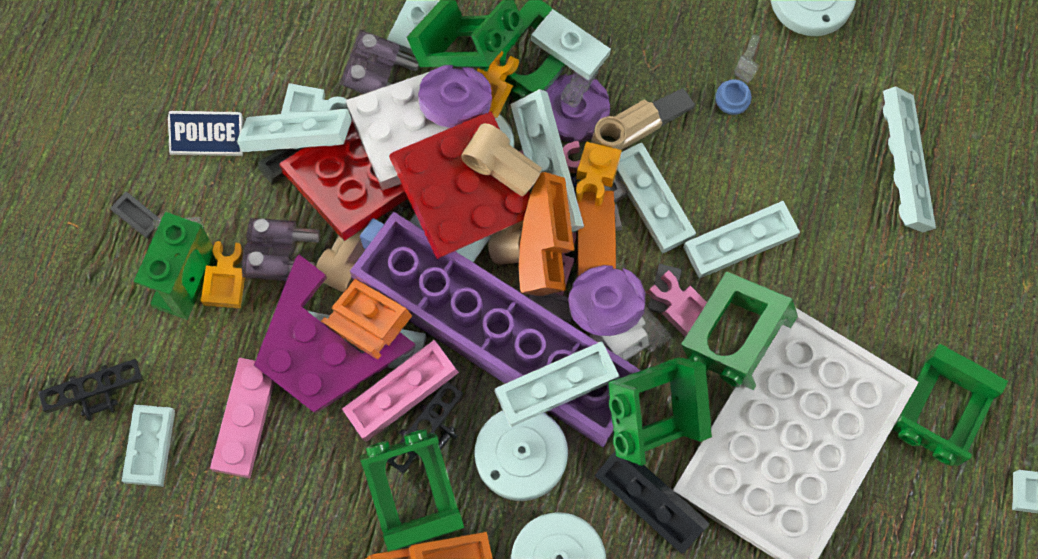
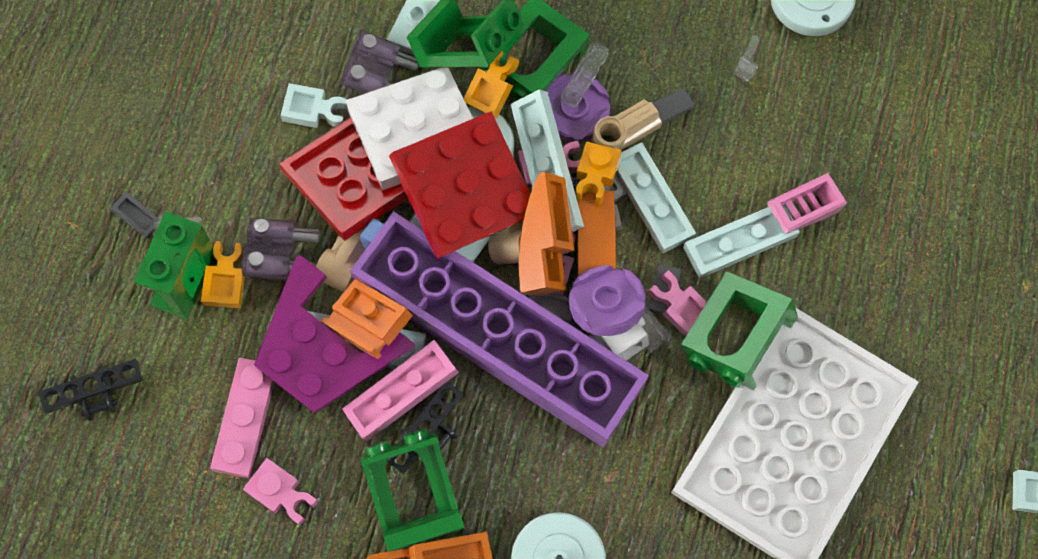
light aqua plate [122,405,175,487] -> none
slope [168,111,245,156] -> none
light aqua plate [237,109,352,152] -> none
pearl dark grey piece [259,147,303,185] -> none
medium lavender tile [418,65,492,128] -> none
tan piece [461,123,542,196] -> none
light aqua wheel [475,410,568,501] -> none
light aqua plate [495,341,619,427] -> none
light aqua plate [531,9,611,81] -> none
black plate [595,451,710,554] -> none
green panel [608,357,712,466] -> none
medium blue plate [715,79,752,115] -> none
light aqua plate [883,86,936,232] -> none
green panel [892,344,1008,466] -> none
none -> bright pink plate [243,458,318,526]
none -> bright pink slope [767,173,847,234]

